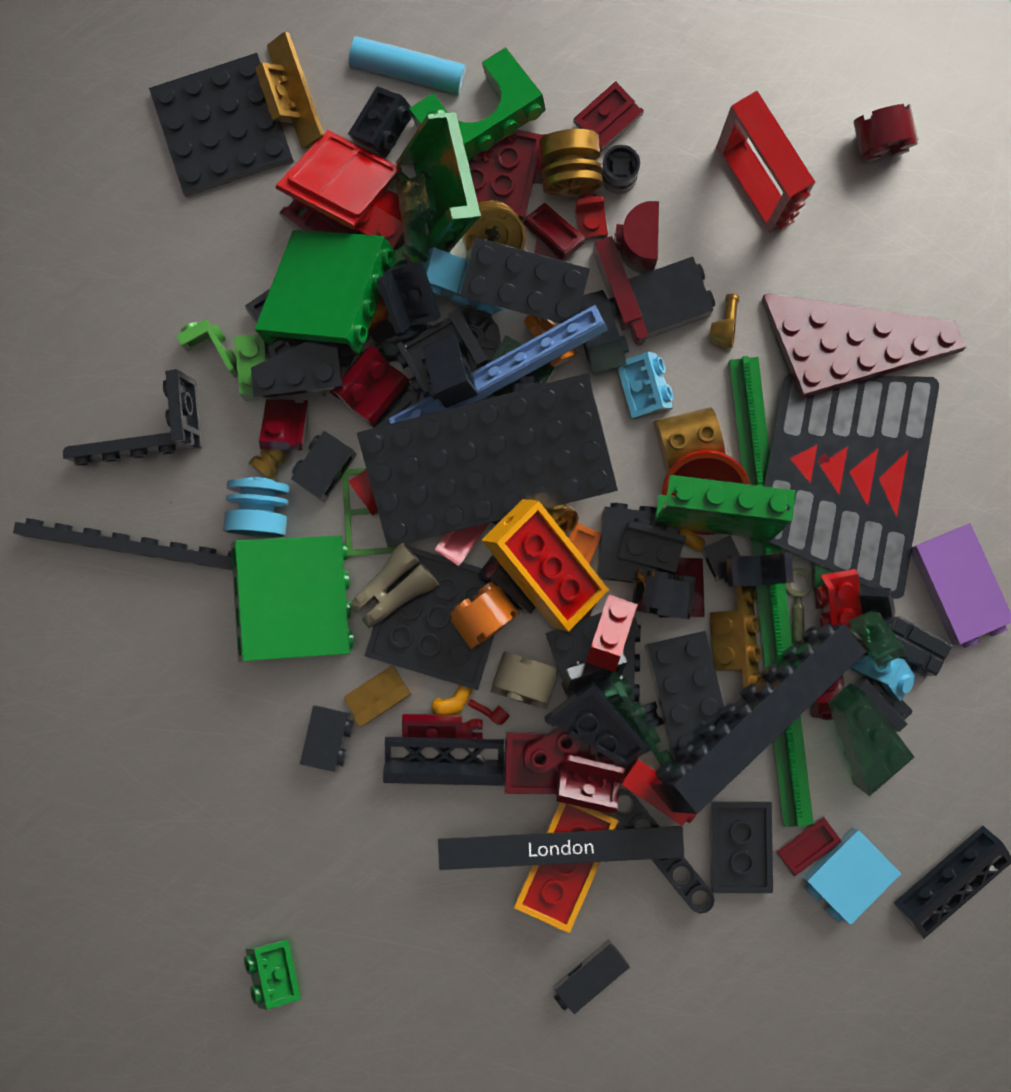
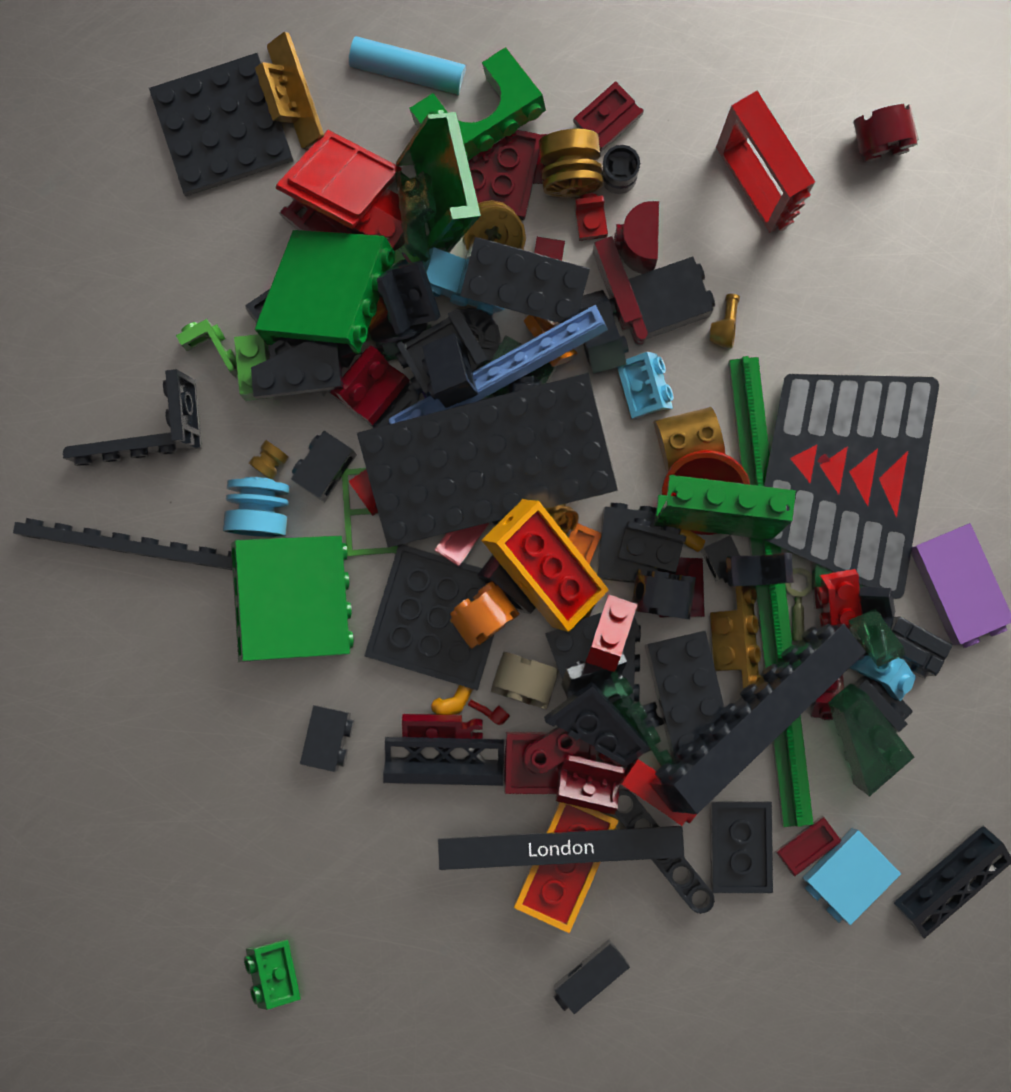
dark red plate [259,399,309,451] -> none
pearl gold panel [344,666,412,727] -> none
black bracket [348,86,412,158] -> none
dark tan piece [349,542,440,628] -> none
dark red tile [524,202,585,259] -> none
wing [762,293,966,398] -> none

